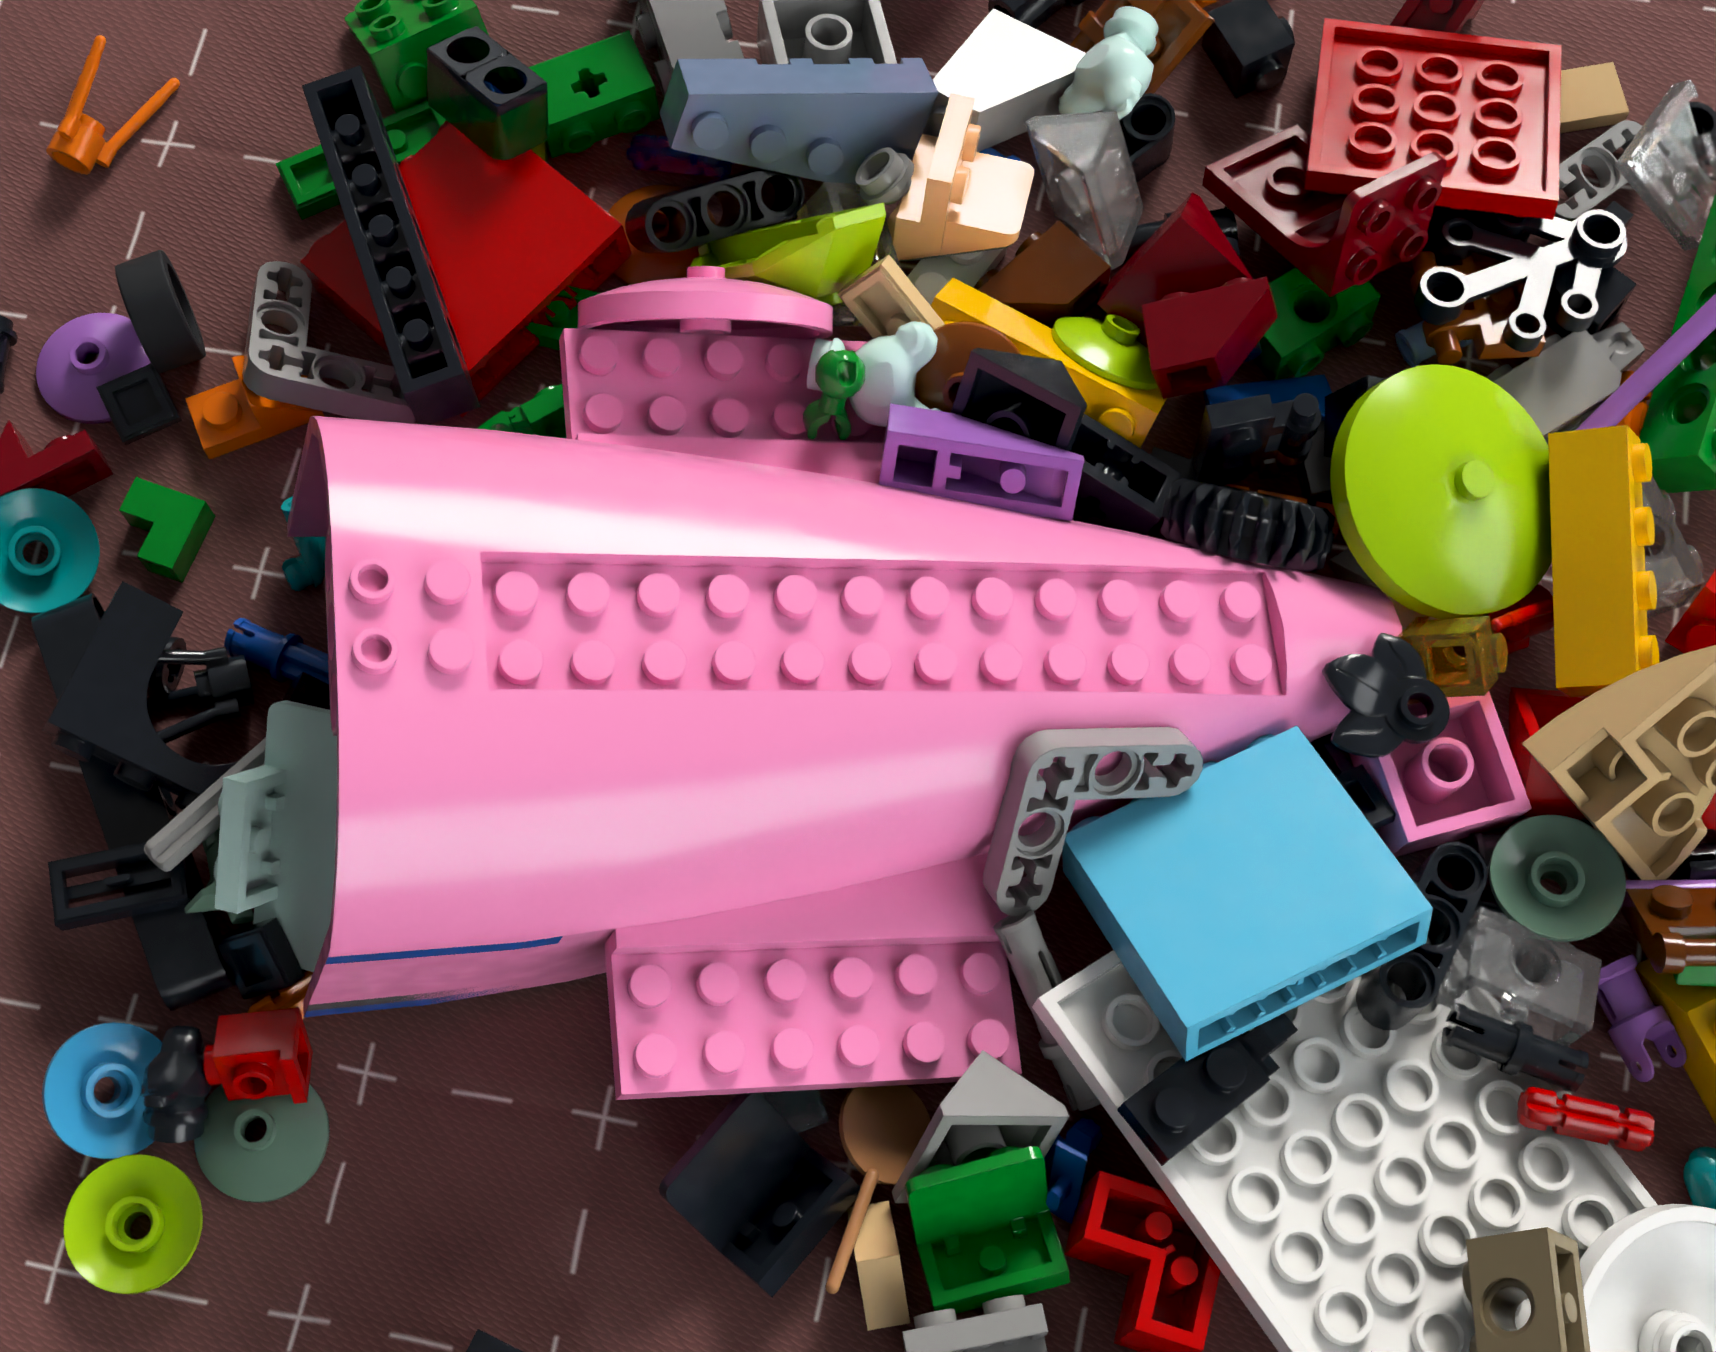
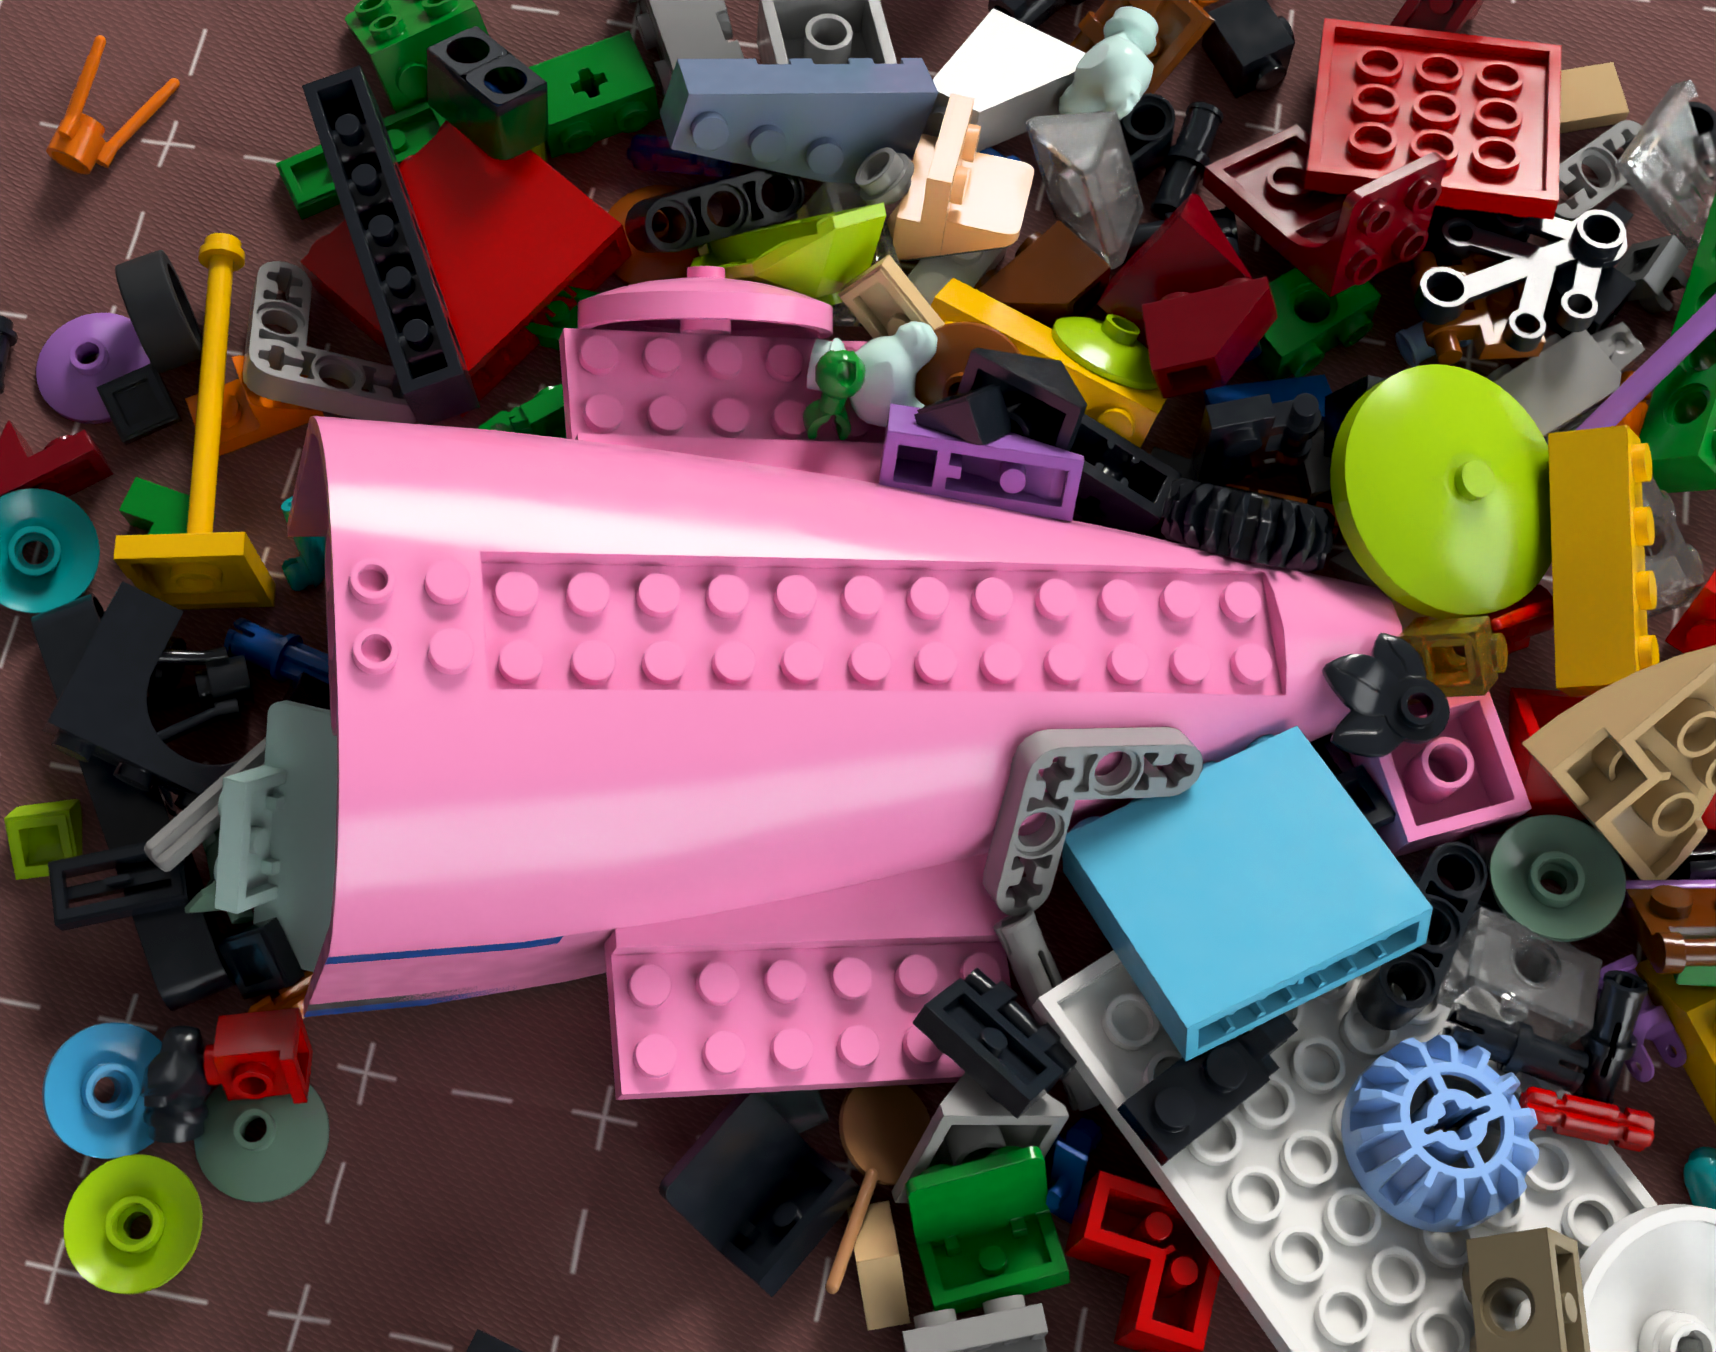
none -> lime slope [4,799,83,880]
none -> yellow tile [114,233,276,609]
none -> black plate [913,968,1077,1119]
none -> black slope [914,384,1012,445]
none -> black pin [1150,102,1224,220]
none -> light blue gear [1341,1035,1540,1233]
none -> black pin [1571,970,1649,1104]
none -> dark grey tile [1616,234,1689,314]

